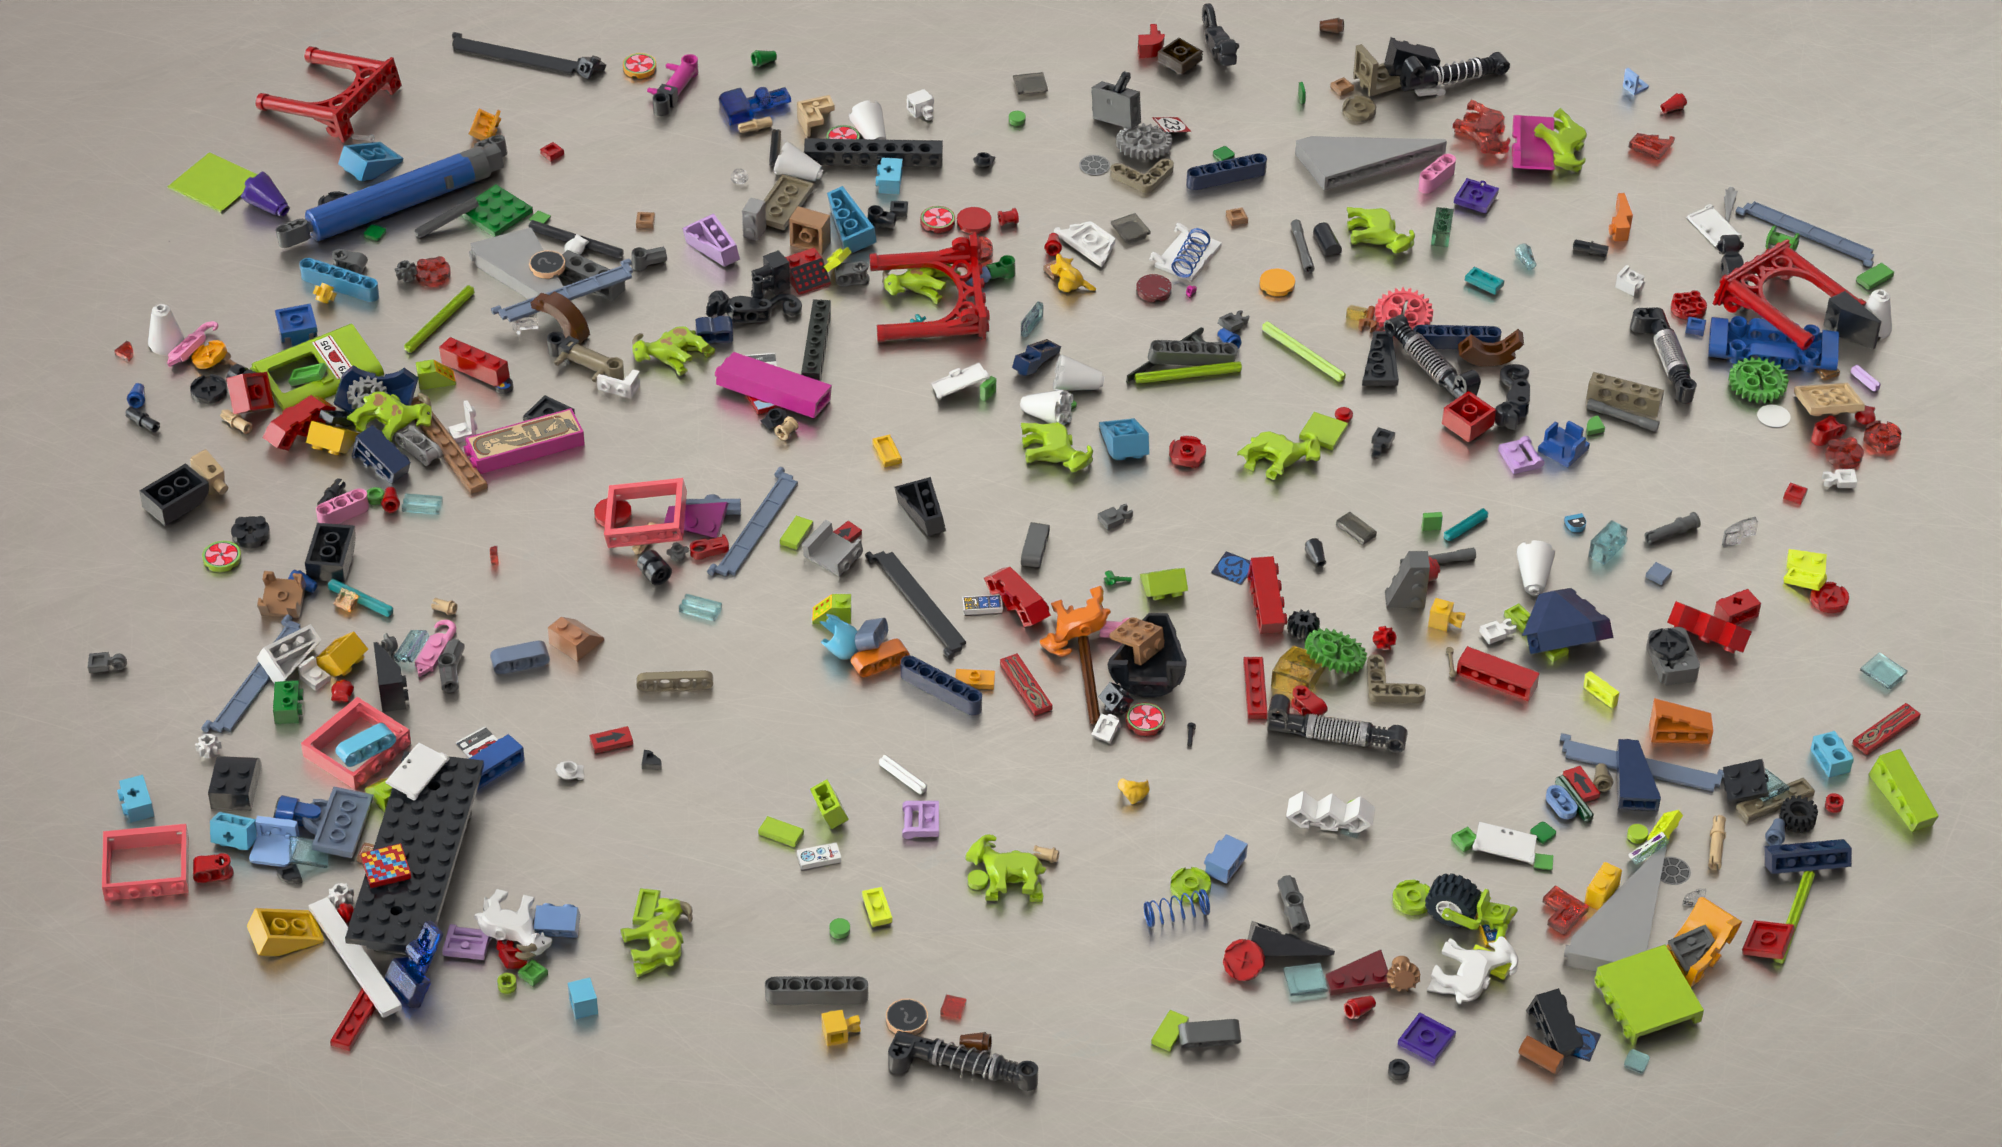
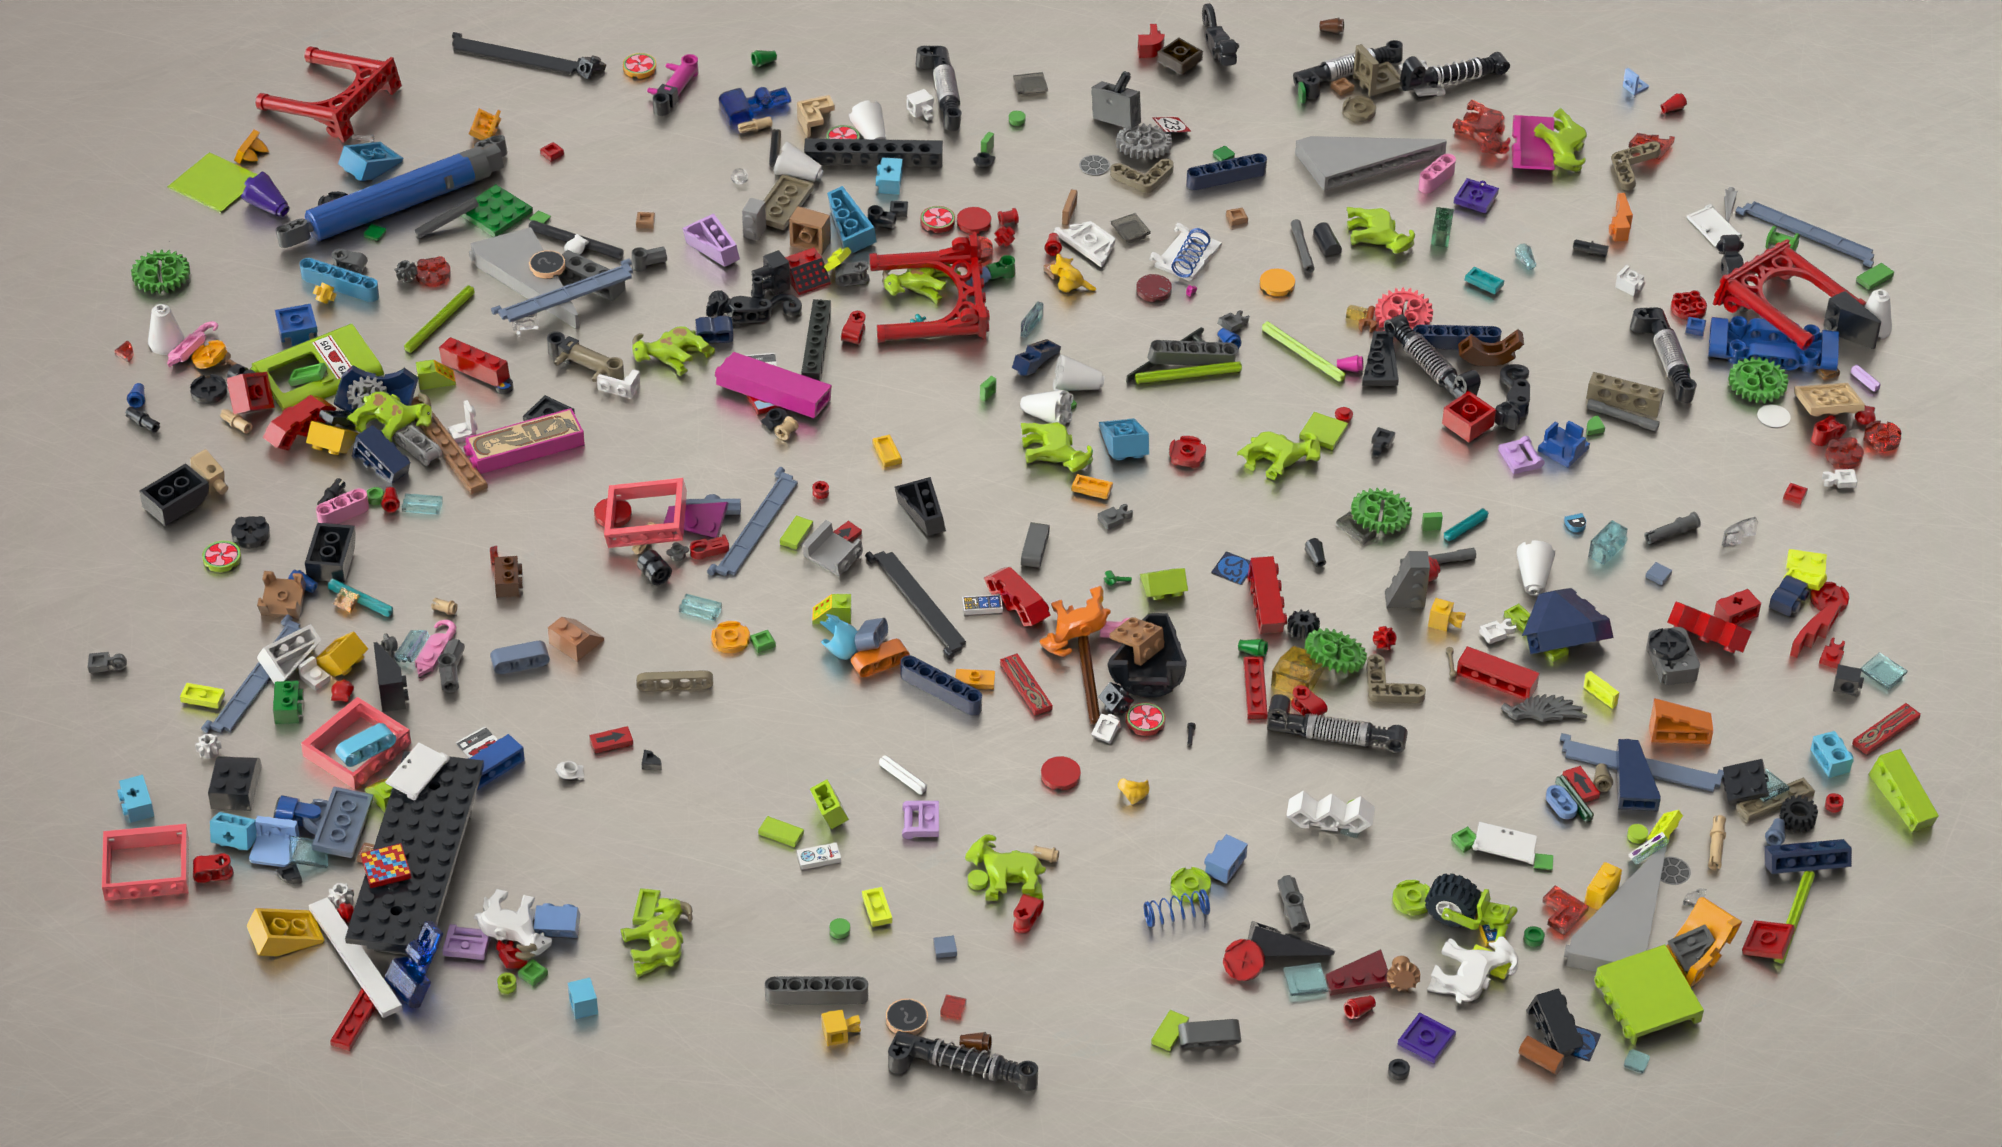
reddish brown arch [530,291,590,345] -> none
white door [931,363,990,400] -> none
black wedge [1384,37,1441,76] -> none
green piece [1530,822,1556,844] -> none
none -> bright green gear [131,249,190,294]
none -> neon yellow plate [180,683,225,709]
none -> light orange tile [234,129,269,164]
none -> reddish brown brick [494,556,523,598]
none -> light orange tile [711,621,750,653]
none -> bright green tile [750,630,776,653]
none -> red bush [812,481,829,499]
none -> red piece [841,310,866,345]
none -> black piece [915,46,962,131]
none -> sand blue tile [933,935,957,958]
none -> bright green tile [981,132,994,153]
none -> red gear [994,225,1015,247]
none -> red piece [1013,894,1044,934]
none -> red tile [1041,756,1081,790]
none -> medium nougat tile [1062,189,1078,225]
none -> light orange plate [1071,474,1113,499]
none -> green cone [1238,639,1268,657]
none -> black piece [1293,40,1403,99]
none -> dark pink cone [1337,355,1364,373]
none -> bright green gear [1351,488,1412,534]
none -> dark grey animal [1501,694,1587,722]
none -> green tile [1523,926,1545,947]
none -> dark tan beam [1611,141,1661,190]
none -> dark blue brick [1769,575,1809,617]
none -> red slope [1790,600,1842,658]
none -> red plate [1819,637,1845,669]
none -> black brick [1833,664,1864,696]

